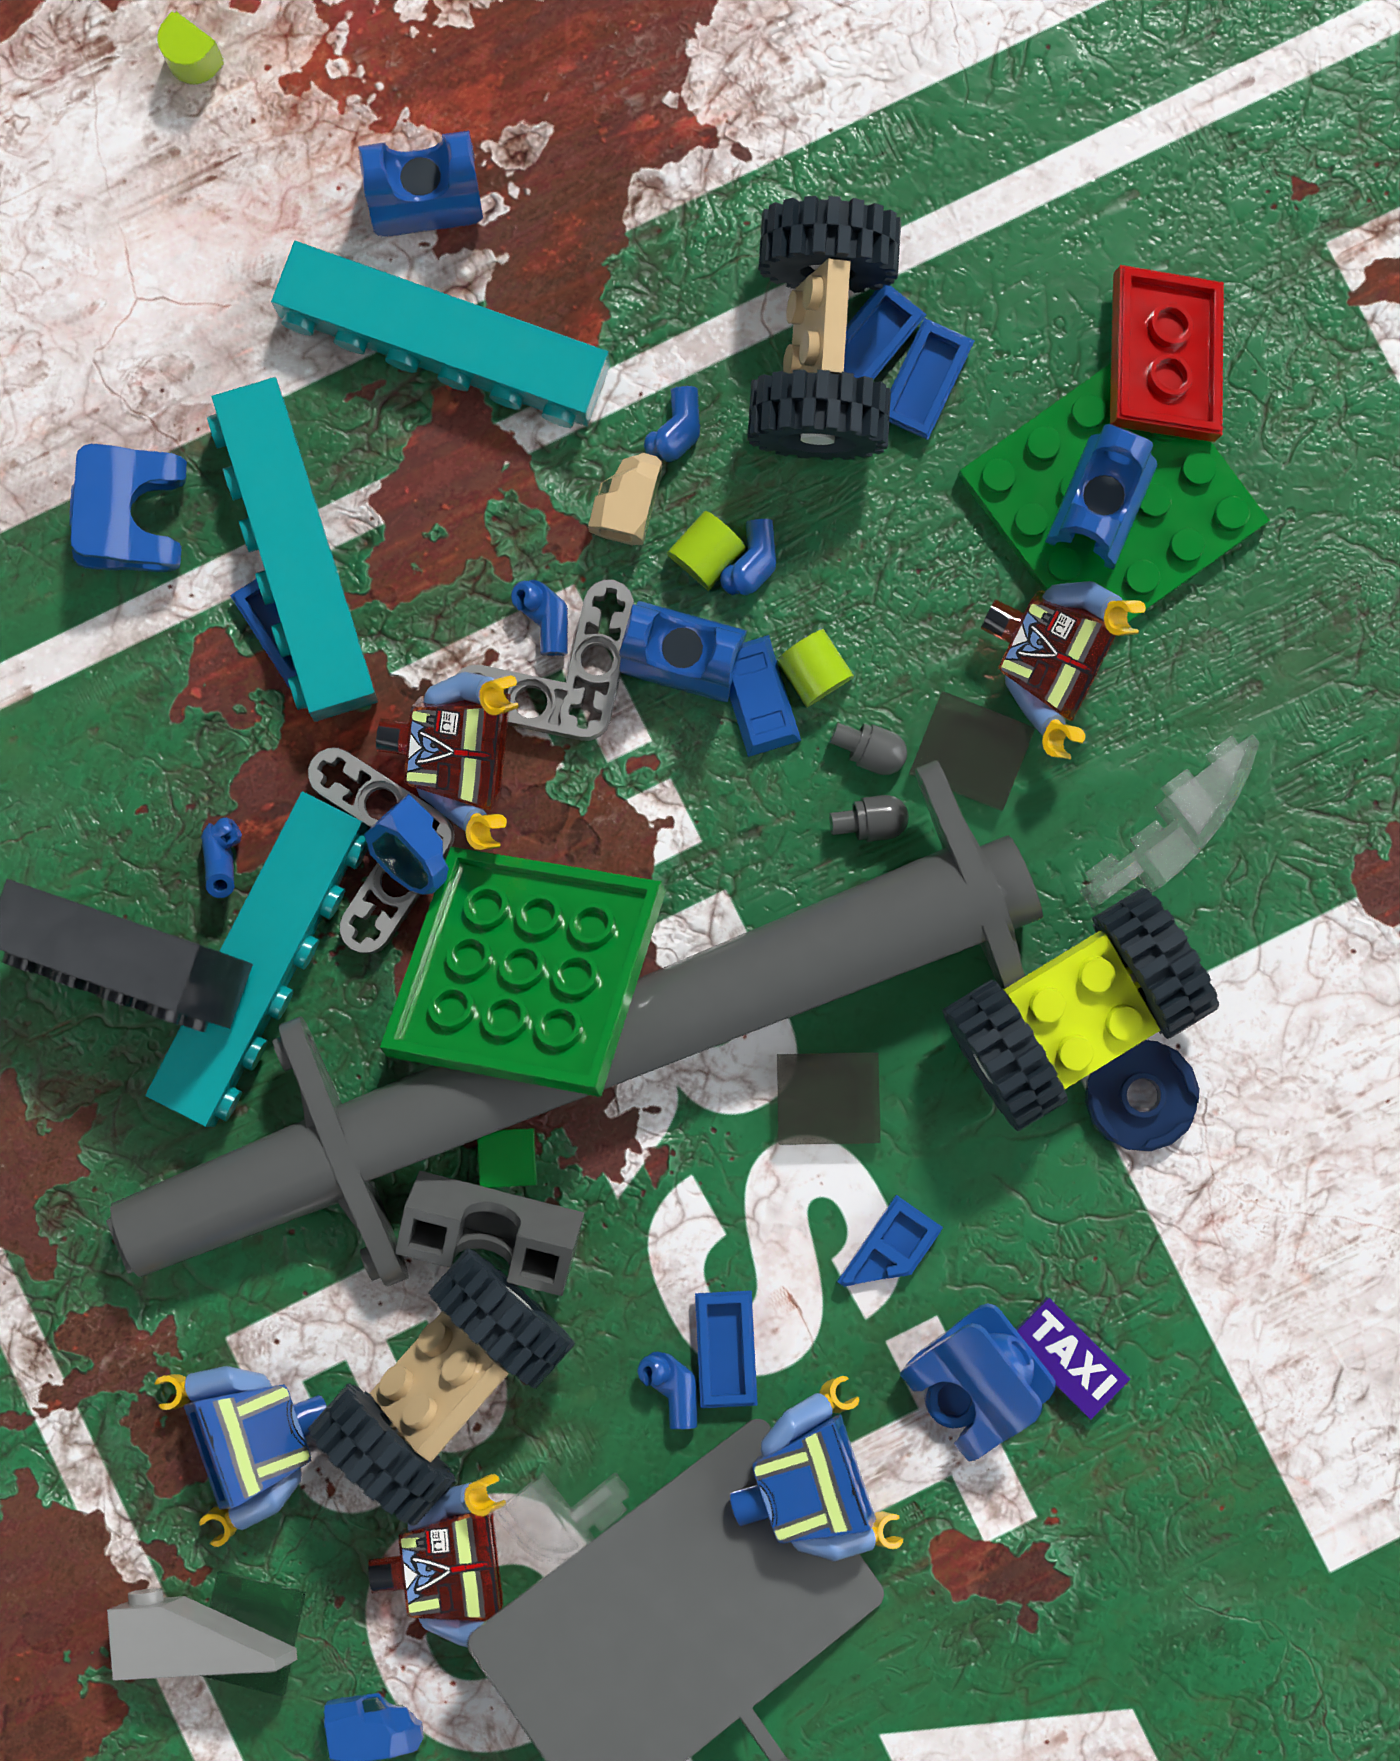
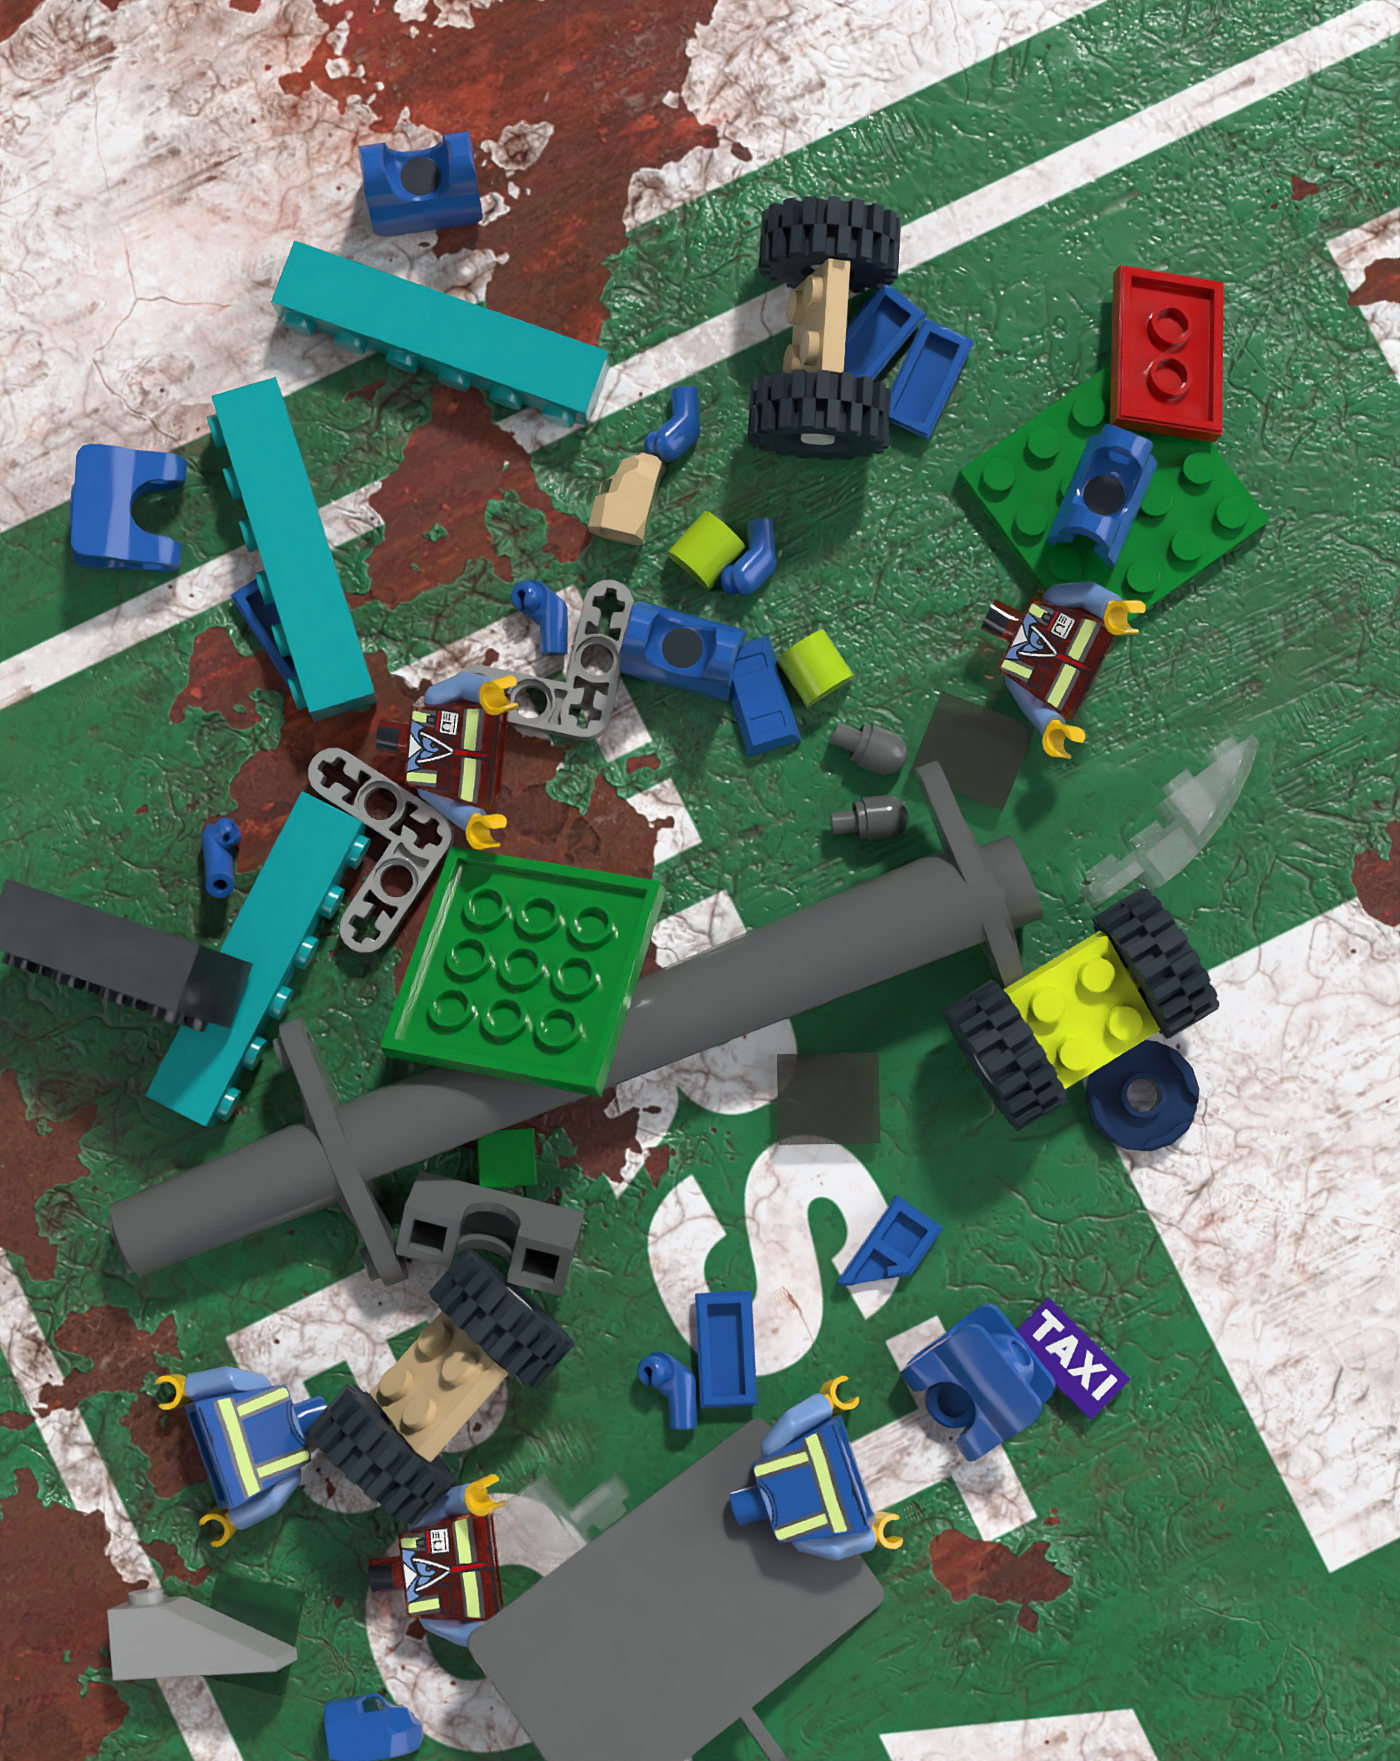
lime brick [157,11,224,84] -> none
blue rock [364,794,449,895] -> none

